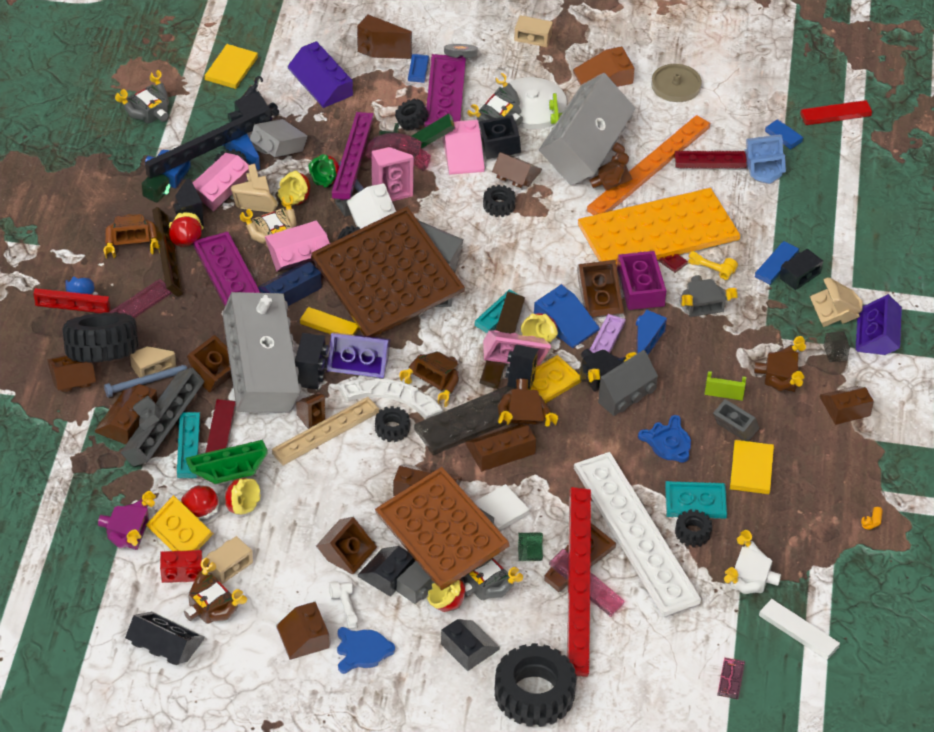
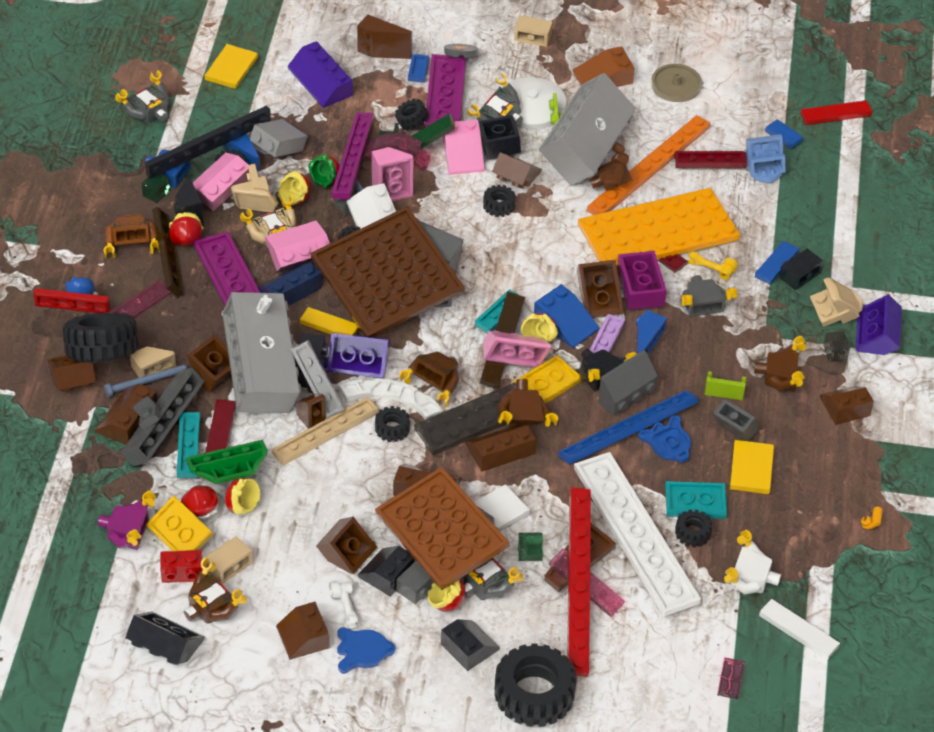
black torso [228,76,279,122] -> none
black brick [505,344,539,390] -> none
none -> light grey tile [291,340,345,418]
none -> blue tile [558,390,698,465]

